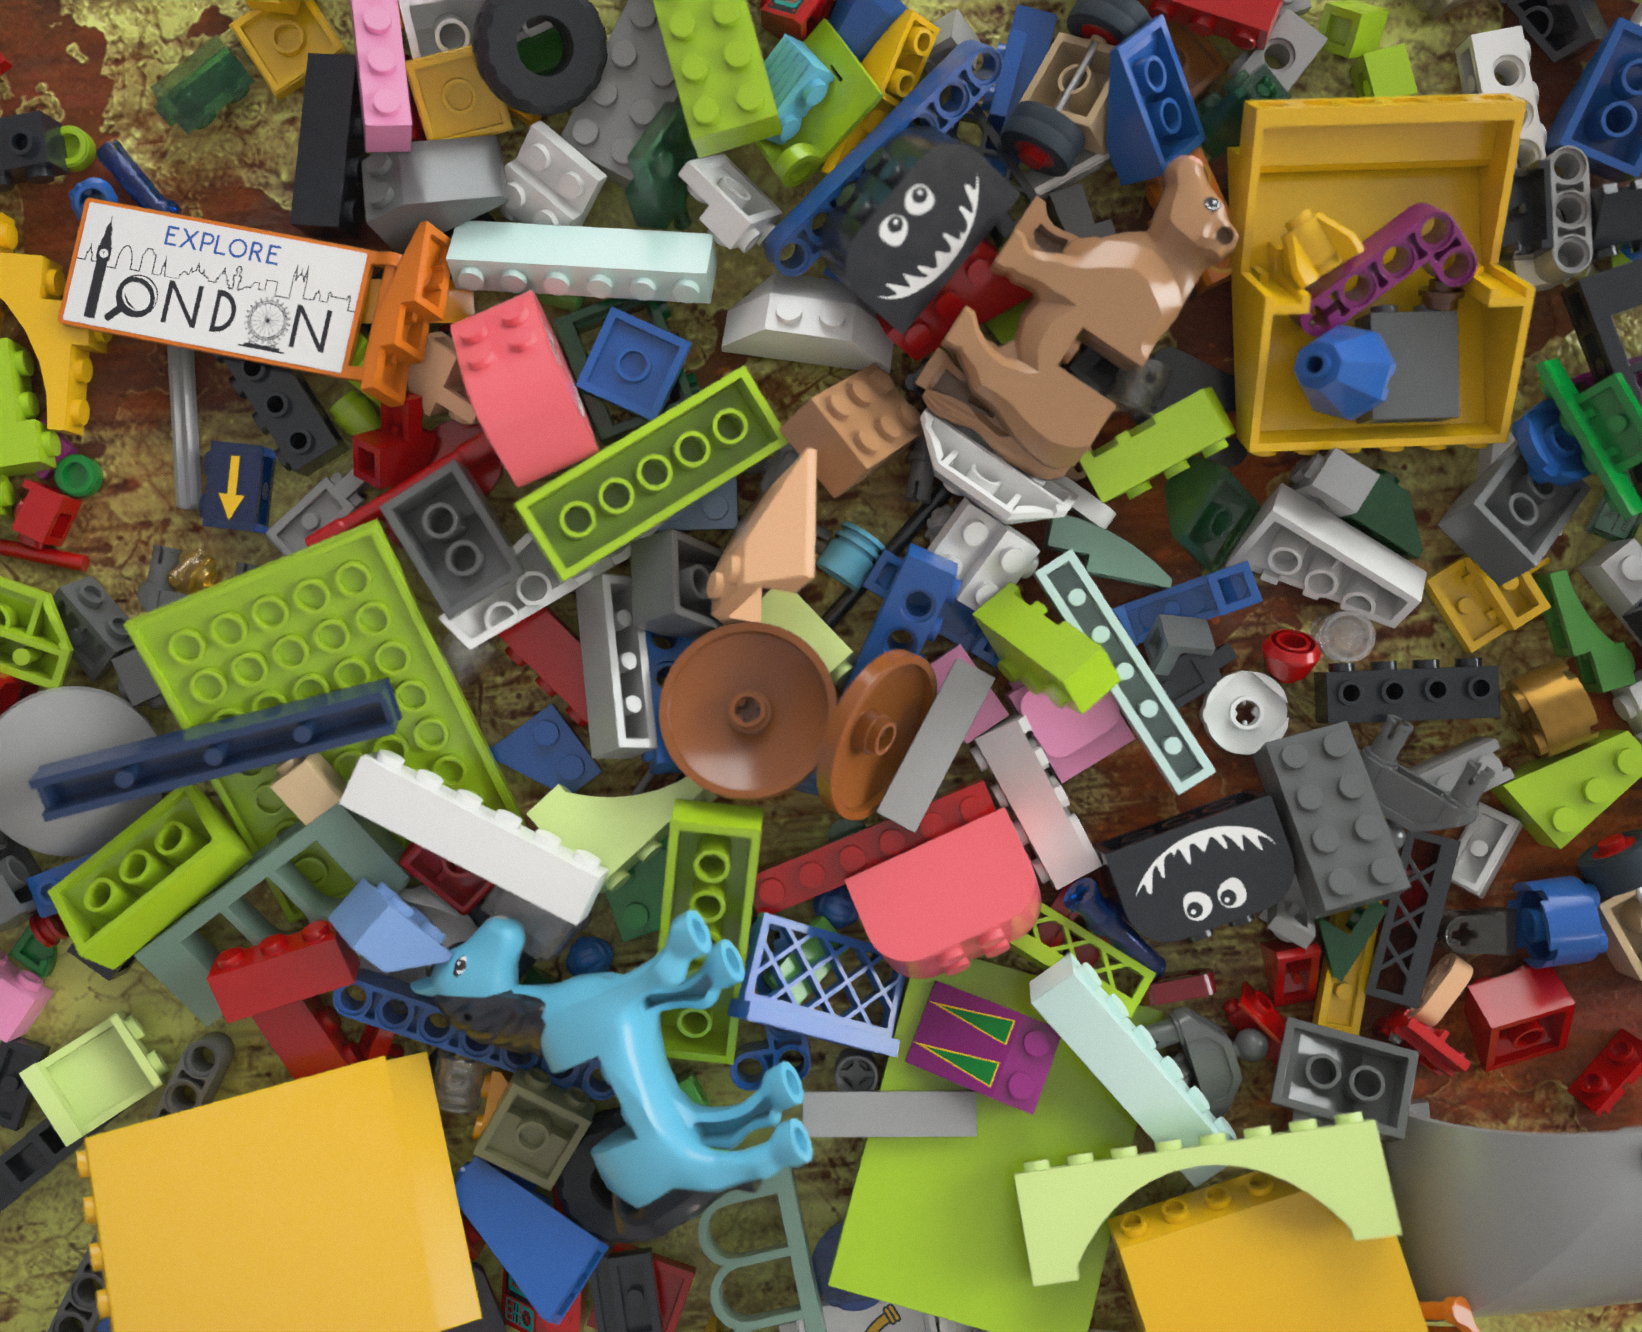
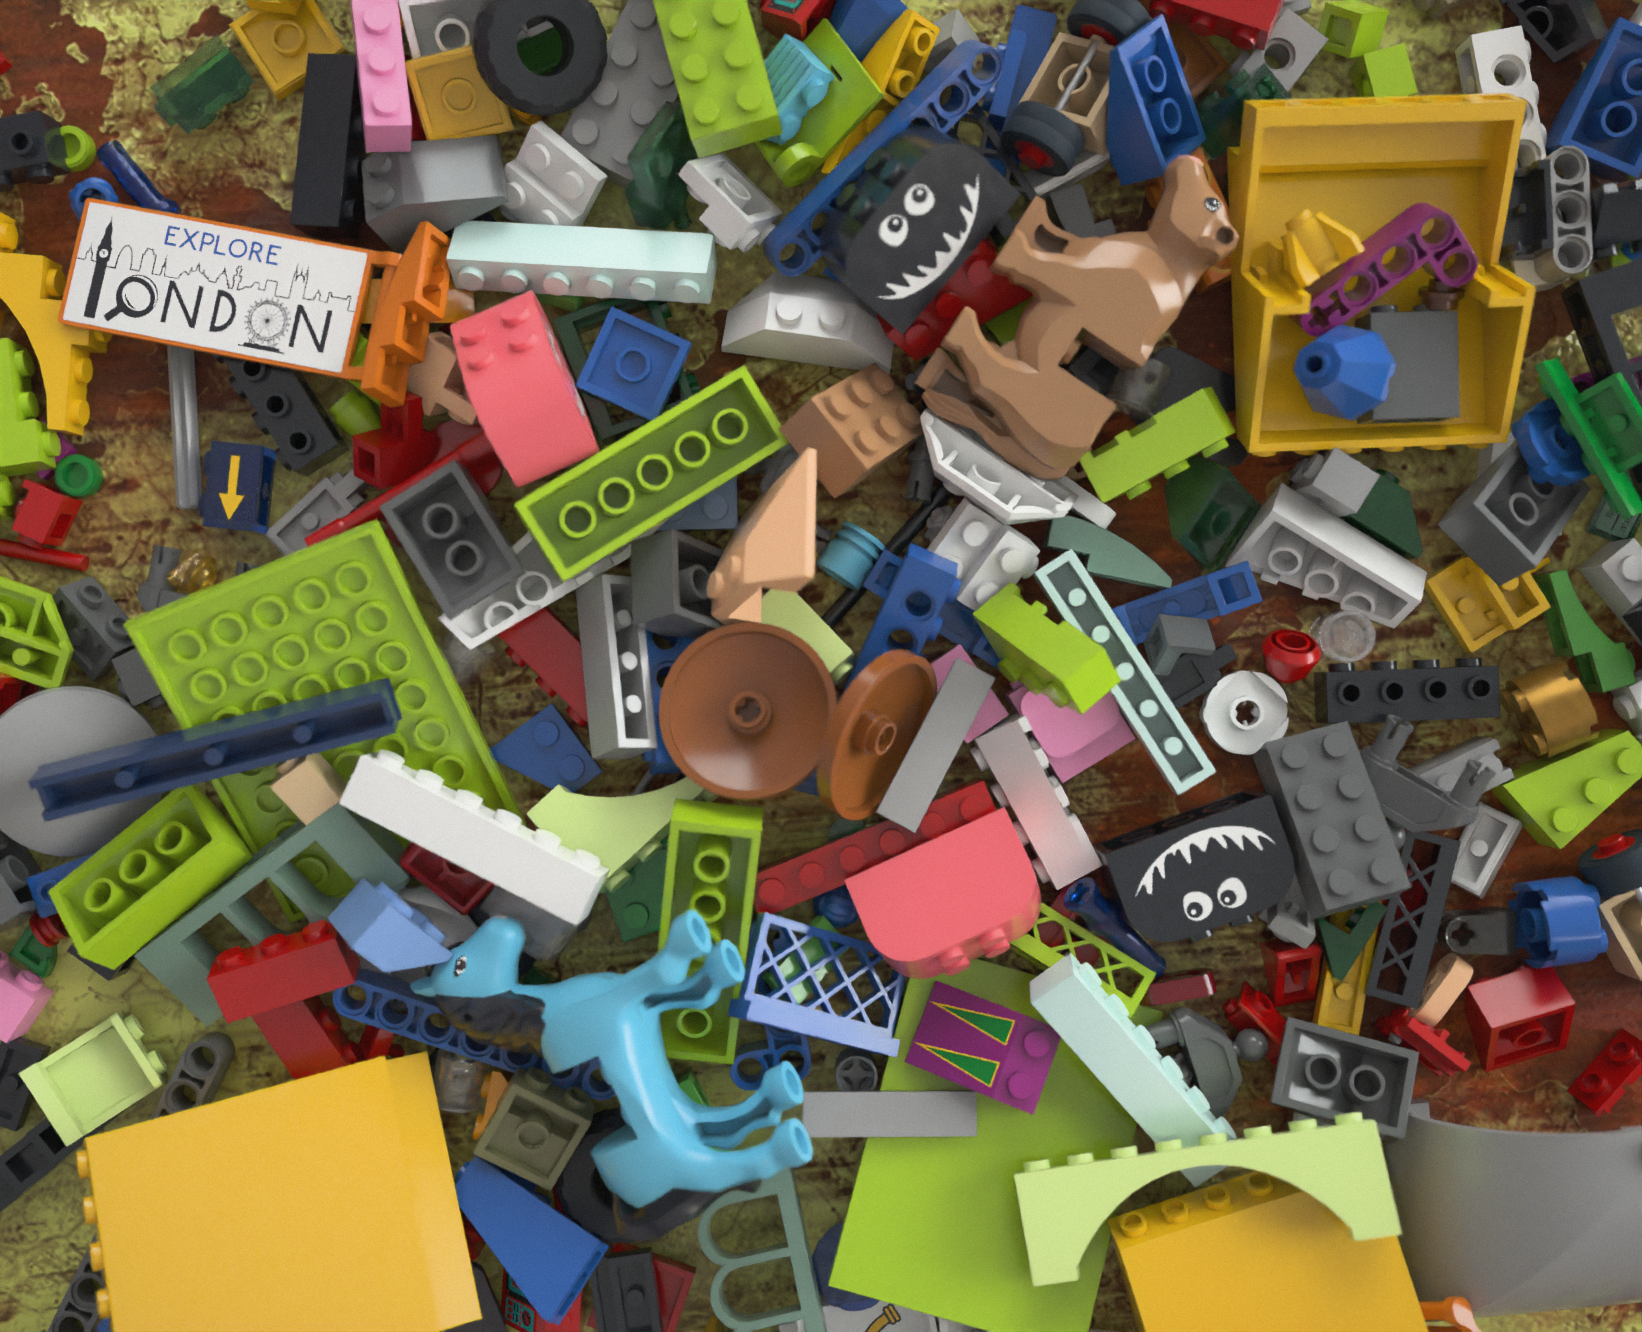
blue piece [566,936,614,976] -> none

